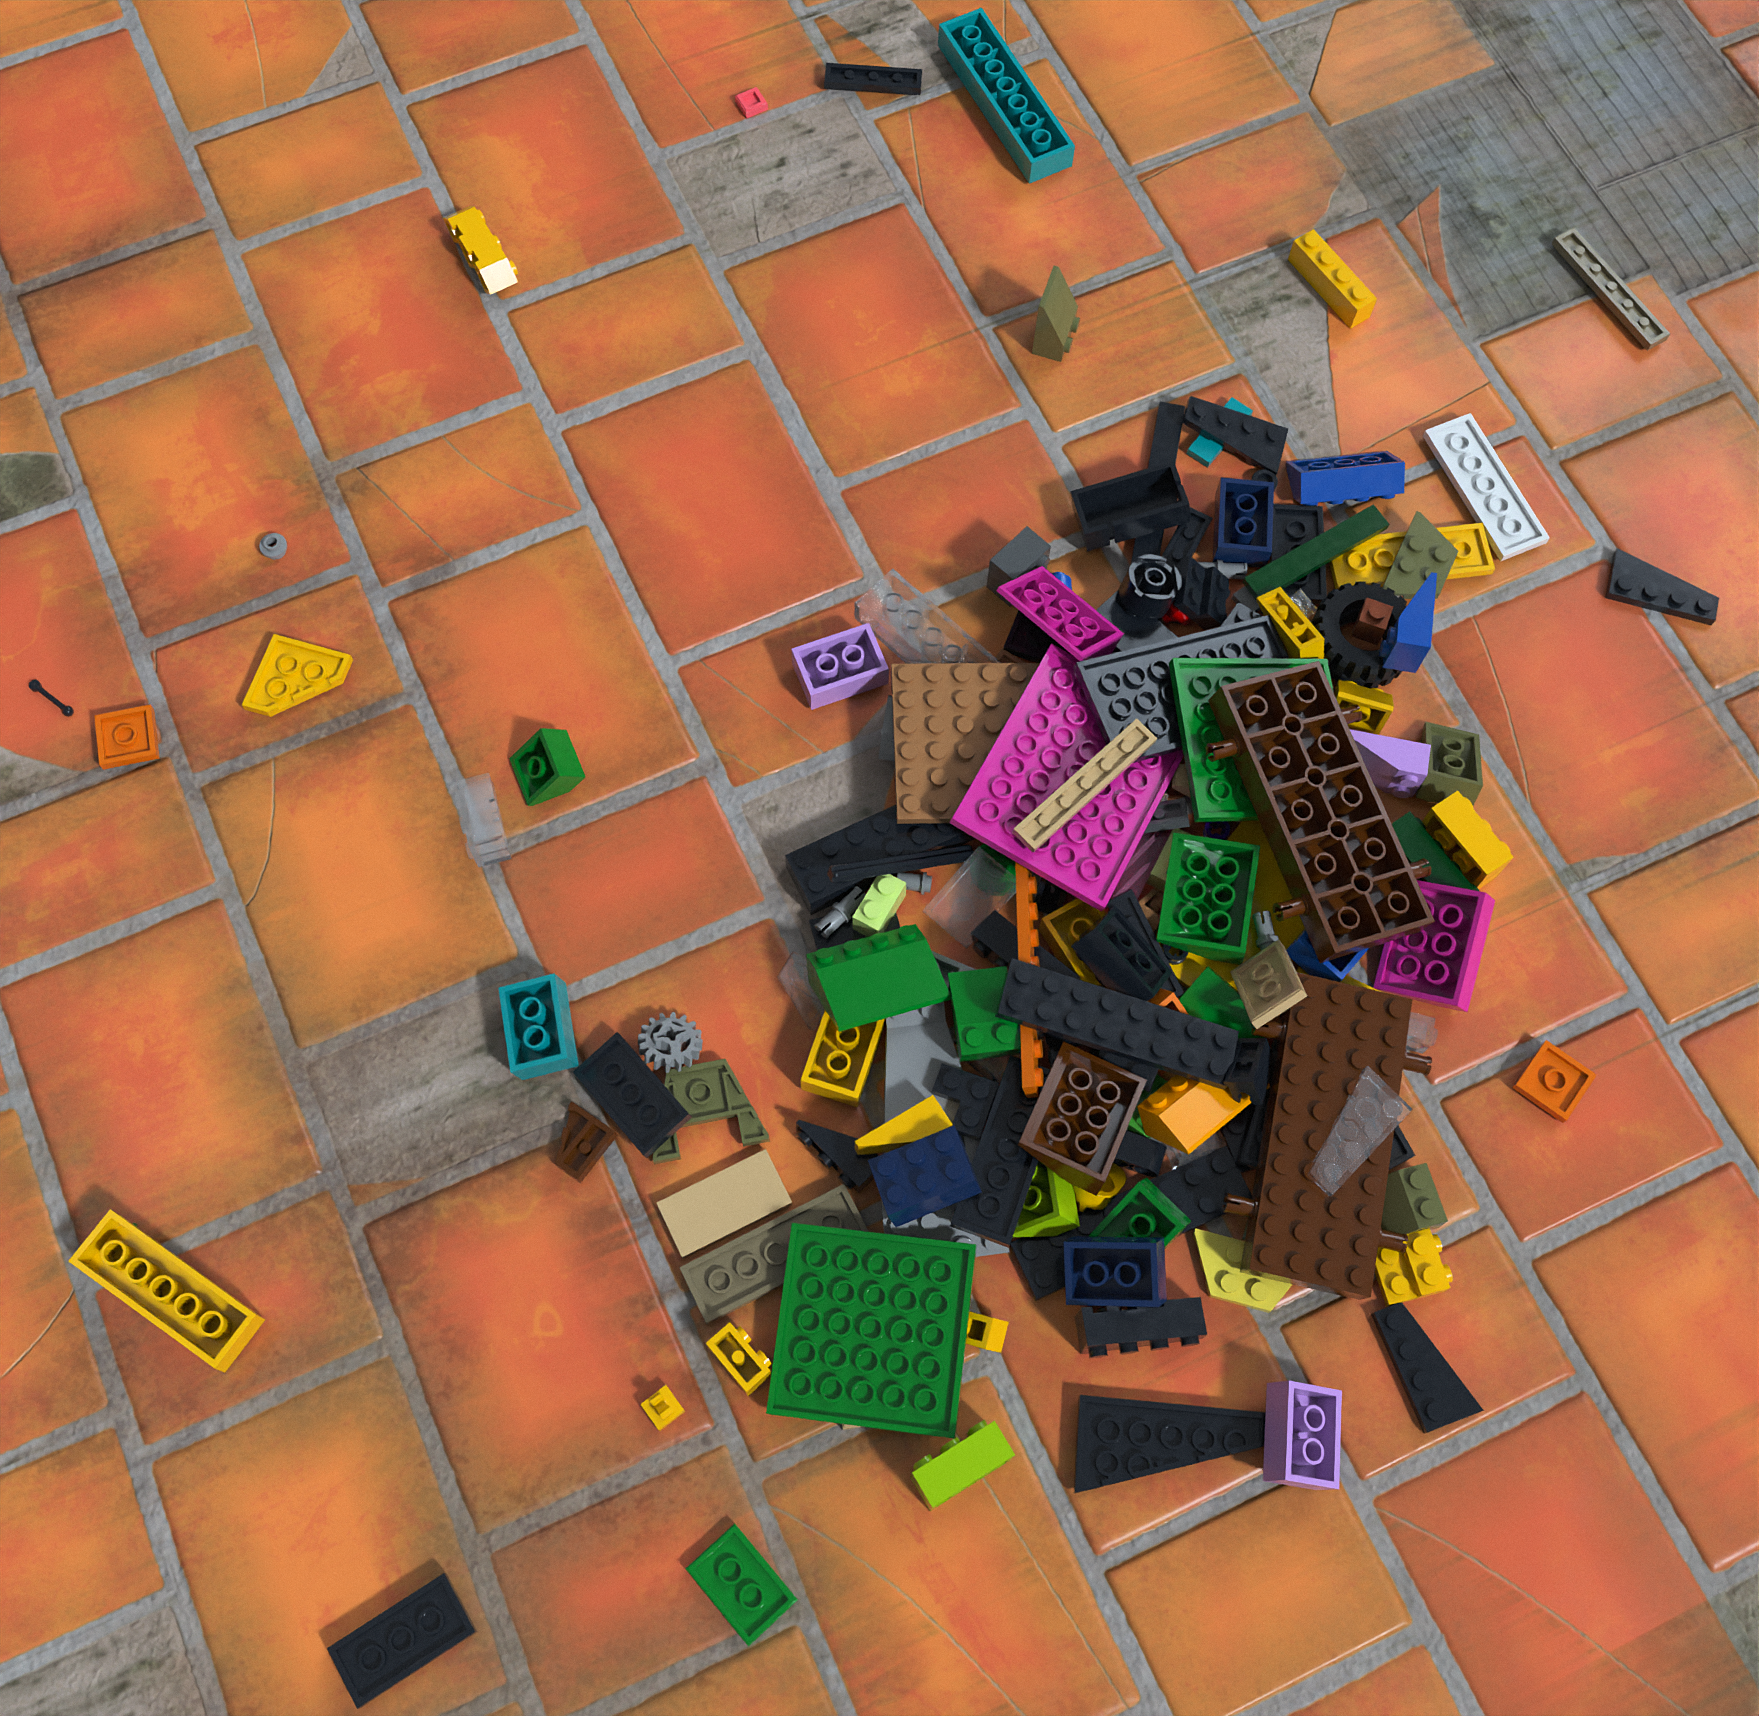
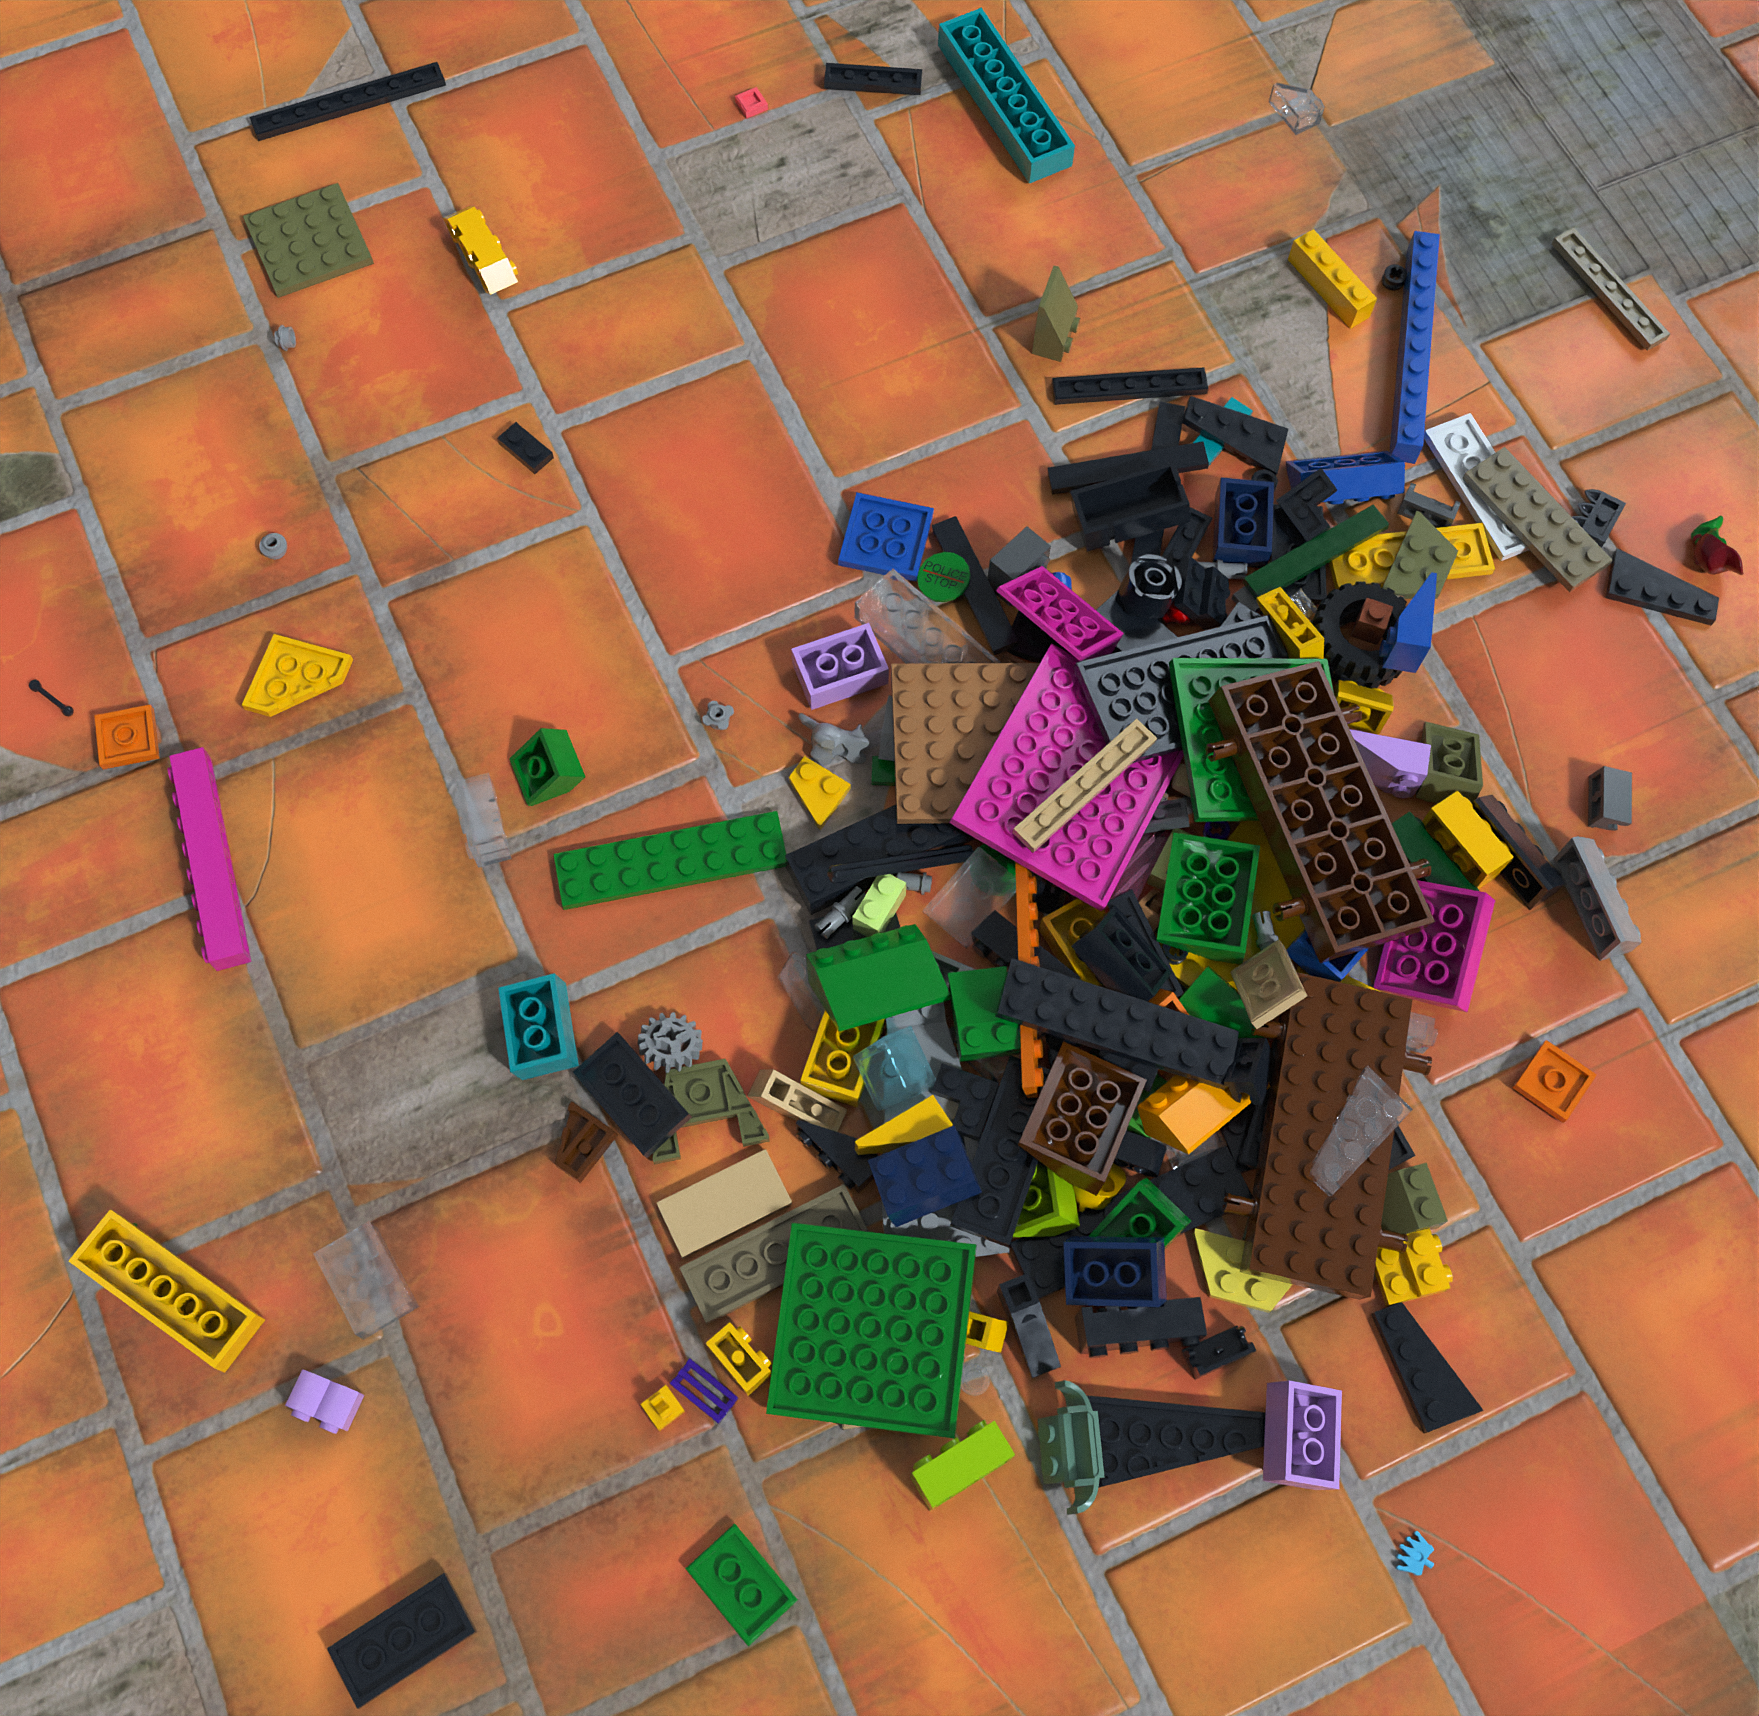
none -> dark pink brick [167,747,252,971]
none -> olive plate [243,183,374,298]
none -> black tile [250,62,446,141]
none -> light grey plate [274,325,296,351]
none -> lavender brick [285,1369,364,1434]
none -> clear brick [313,1221,419,1340]
none -> black plate [497,422,554,474]
none -> green plate [554,811,786,910]
none -> dark purple tile [670,1358,739,1424]
none -> light grey plate [702,701,734,730]
none -> tan slope [747,1069,847,1132]
none -> yellow wing [789,756,851,830]
none -> light grey animal [798,713,869,765]
none -> blue plate [838,492,934,582]
none -> clear light blue slope [853,1026,936,1112]
none -> green tile [871,756,895,786]
none -> green piece [917,552,971,603]
none -> black tile [932,516,1019,655]
none -> clear plate [961,1363,990,1396]
none -> black slope [996,1273,1061,1378]
none -> sand green plate [1038,1380,1105,1515]
none -> black tile [1048,441,1209,495]
none -> black tile [1051,367,1209,405]
none -> black hinge [1181,1326,1257,1380]
none -> clear slope [1269,83,1325,135]
none -> black plate [1276,468,1337,542]
none -> black bush [1382,264,1407,291]
none -> blue brick [1390,231,1440,464]
none -> medium azure piece [1396,1531,1434,1576]
none -> dark grey hinge [1397,483,1461,528]
none -> dark tan plate [1463,447,1612,592]
none -> black slope [1472,795,1565,910]
none -> light grey slope [1553,836,1642,961]
none -> black plate [1572,489,1626,548]
none -> dark grey hinge [1588,766,1632,831]
none -> dark red hair [1691,516,1744,575]

